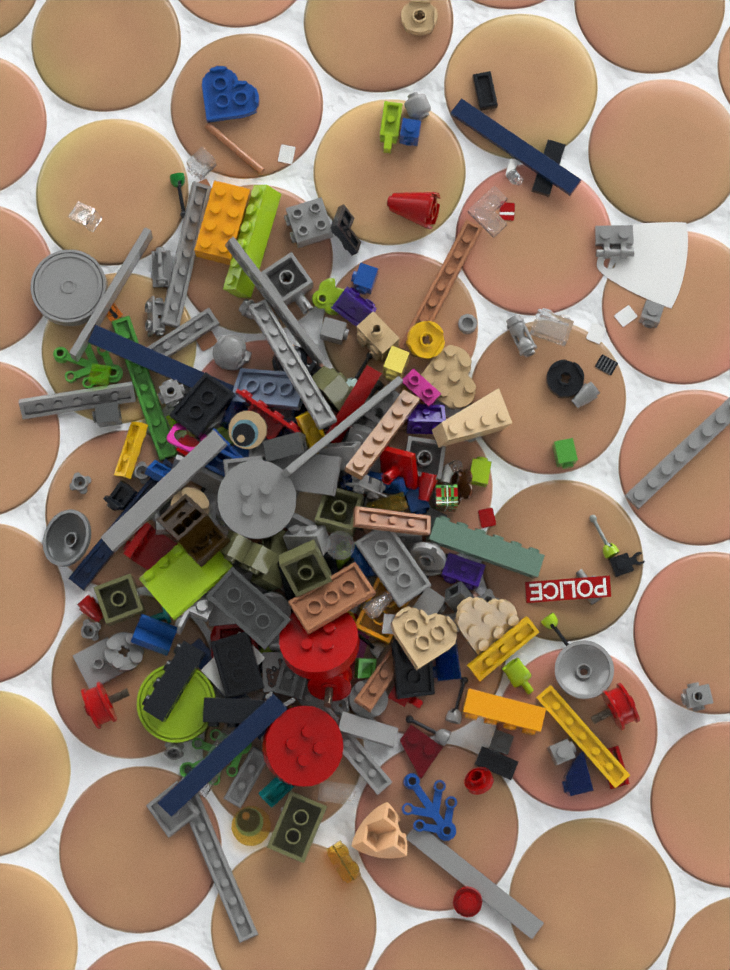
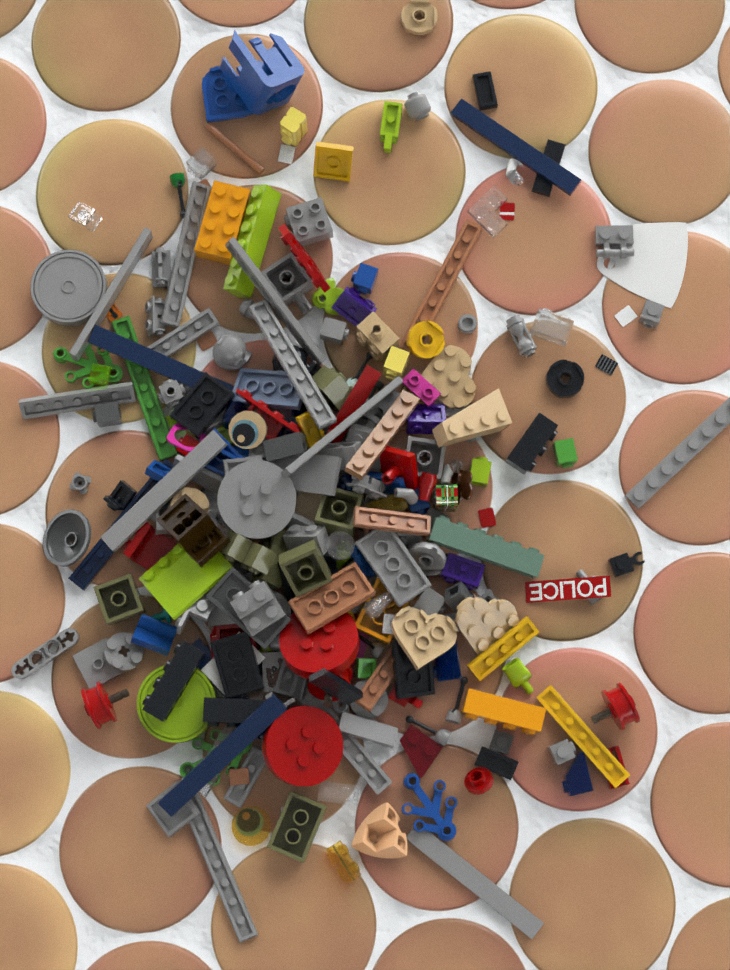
red cone [77,594,104,622] -> none
light grey plate [81,619,101,641] -> none
yellow plate [114,421,148,479] -> none
light grey plate [132,461,149,484] -> none
light grey plate [164,742,184,760] -> none
teal plate [258,777,295,808] -> none
black plate [331,204,361,256] -> none
red cone [387,192,440,229] -> none
blue brick [400,118,421,146] -> none
red plate [453,886,483,917] -> none
lime hinge [541,613,569,646] -> none
light grey dish [555,640,614,699] -> none
light grey cone [571,382,600,409] -> none
white sticker [586,323,606,344] -> none
hinge [589,515,619,559] -> none
light grey brick [681,682,713,712] -> none
none -> light grey beam [11,628,79,679]
none -> blue piece [220,30,305,115]
none -> nougat sticker [229,768,250,786]
none -> light grey plate [230,580,286,636]
none -> red plate [278,224,330,293]
none -> light yellow brick [280,107,308,146]
none -> black tile [309,668,363,705]
none -> yellow tile [313,142,353,182]
none -> light grey arm [394,488,418,505]
none -> black brick [506,412,558,475]

